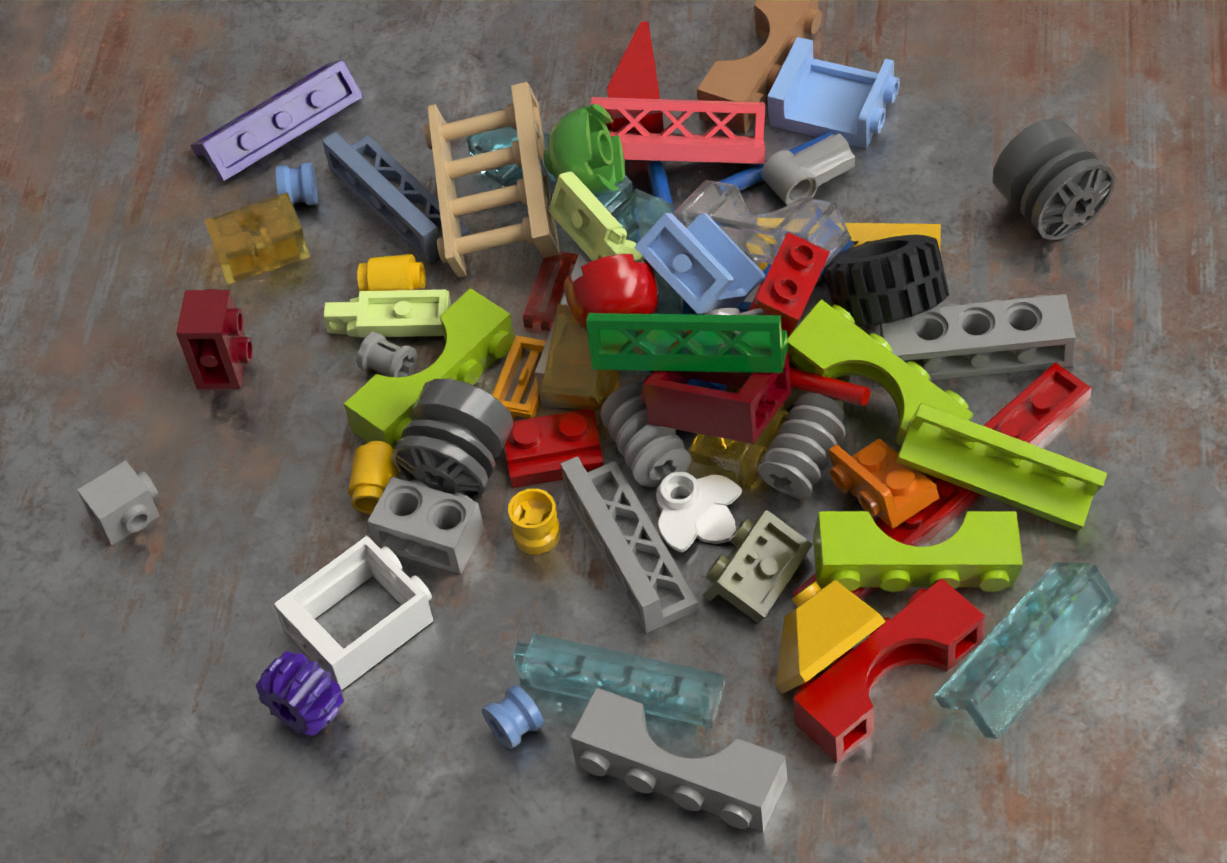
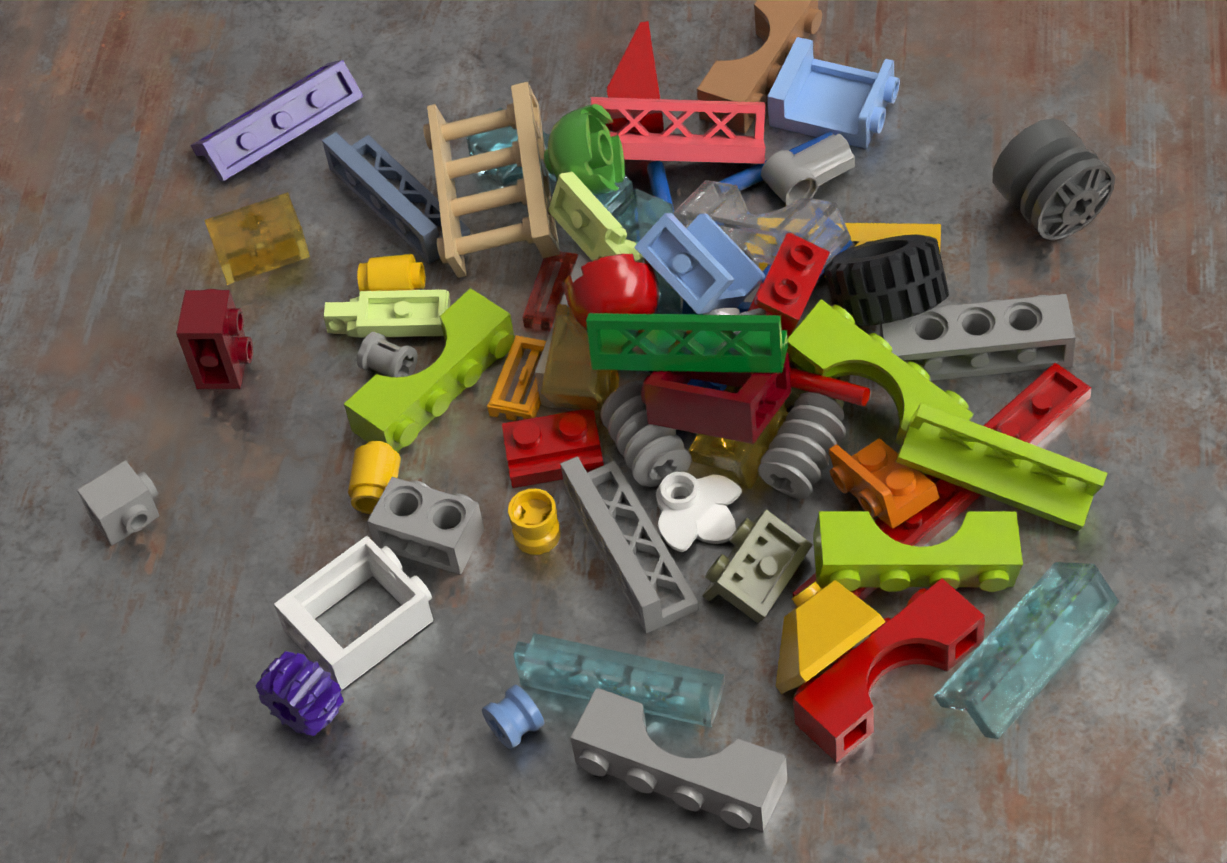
medium blue wheel [276,162,318,209] -> none
dark grey wheel [391,379,514,500] -> none

